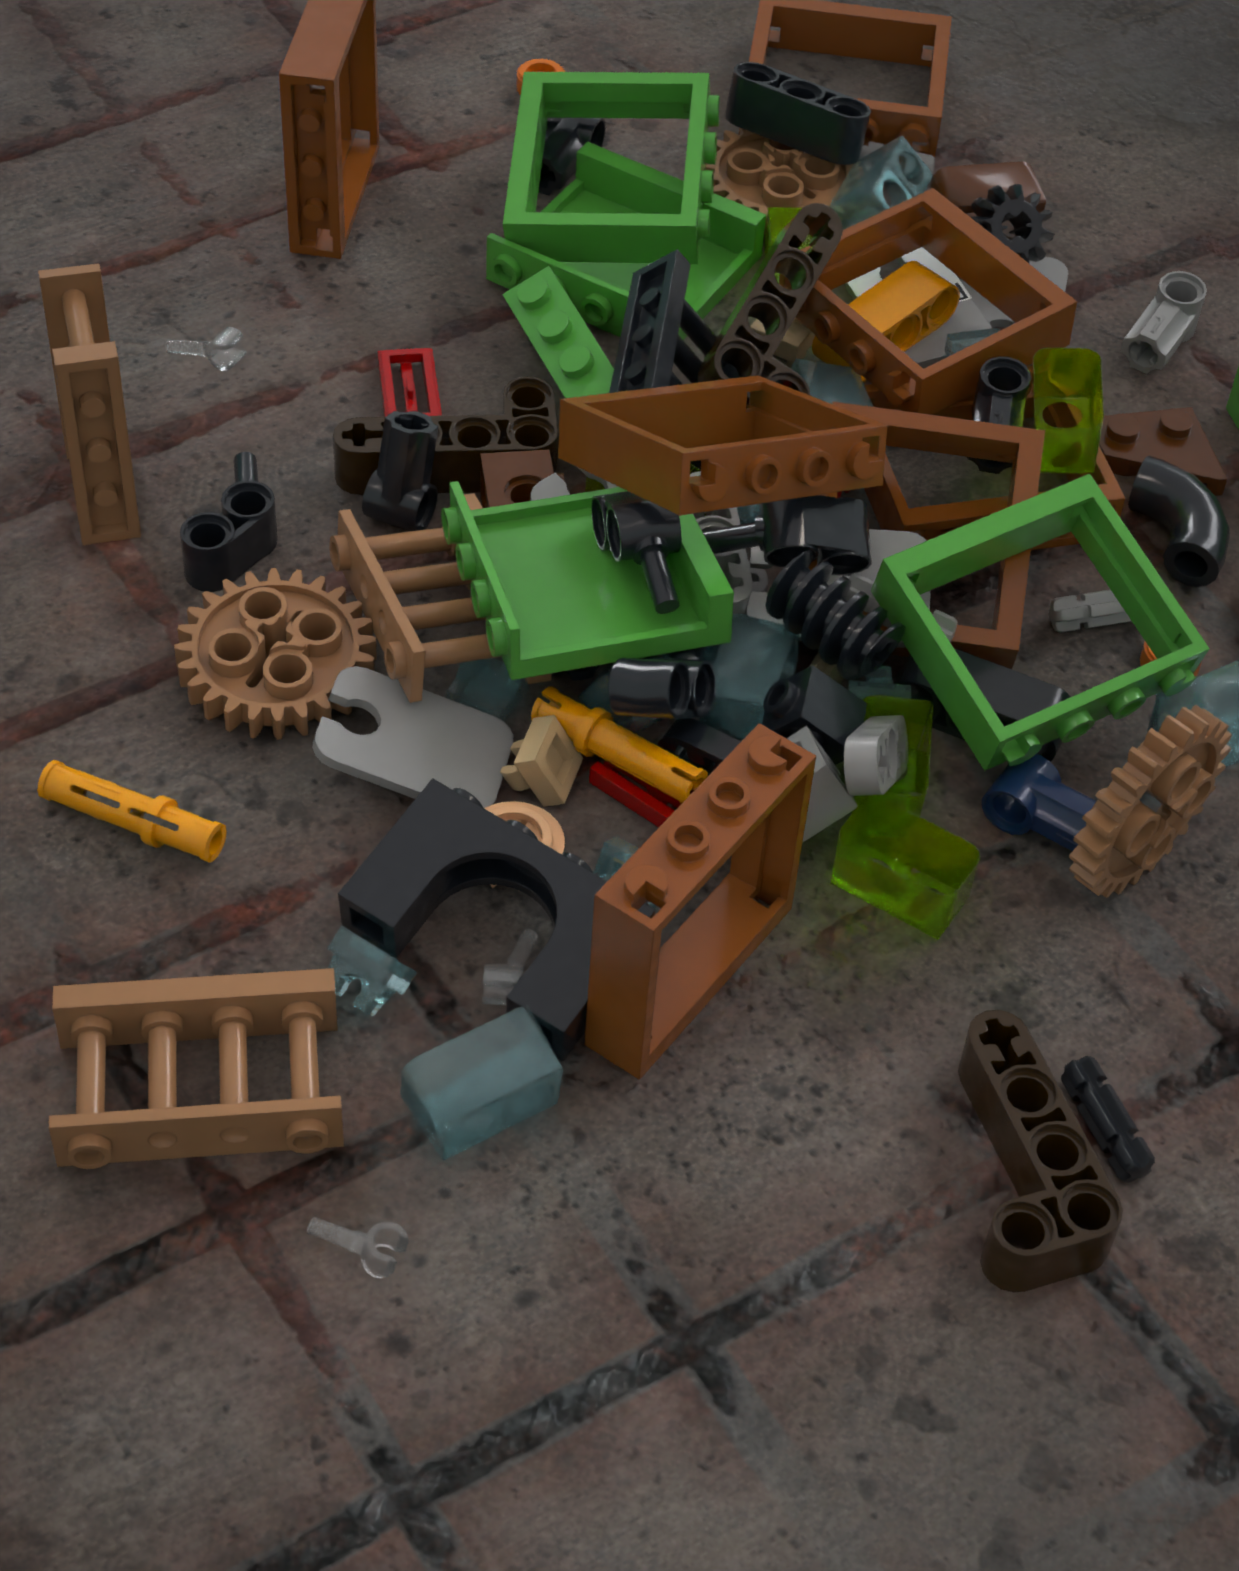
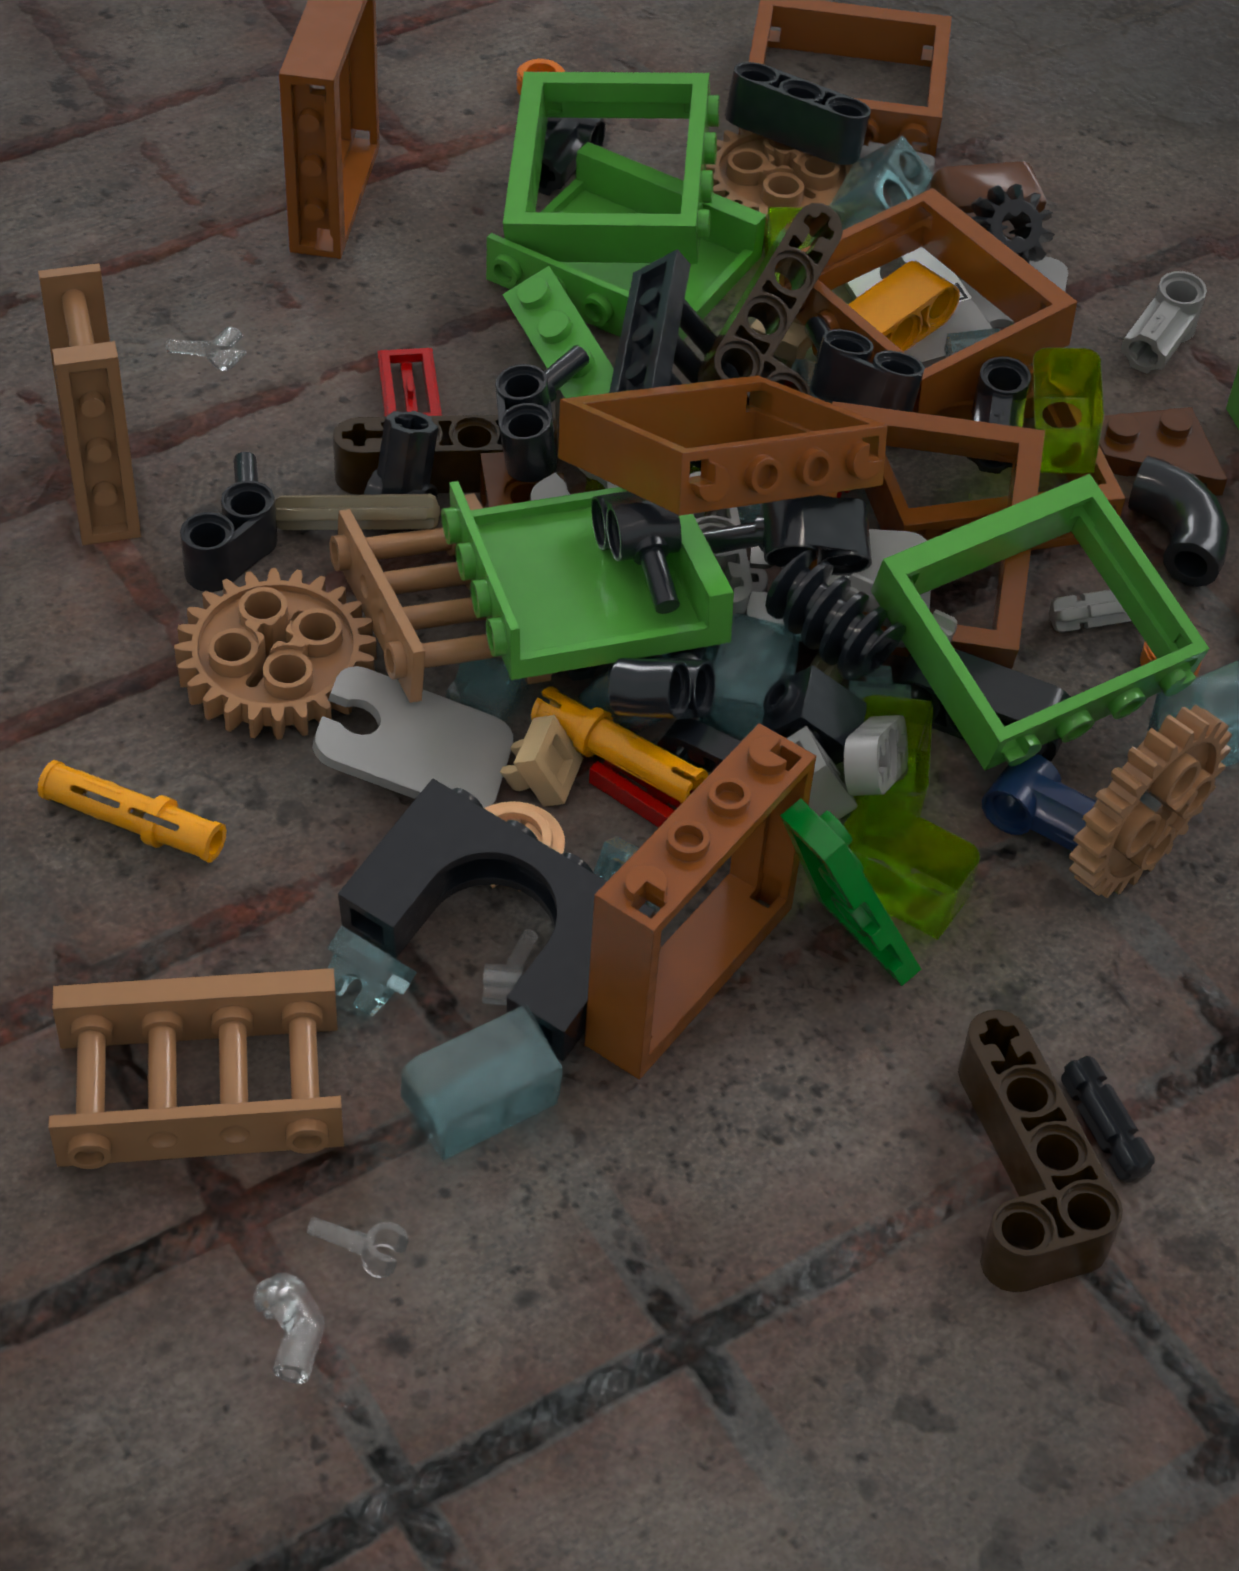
none -> clear arm [254,1273,325,1384]
none -> dark tan axle [275,494,441,530]
none -> black beam [495,345,589,482]
none -> green wing [780,798,922,986]
none -> black beam [805,316,925,412]

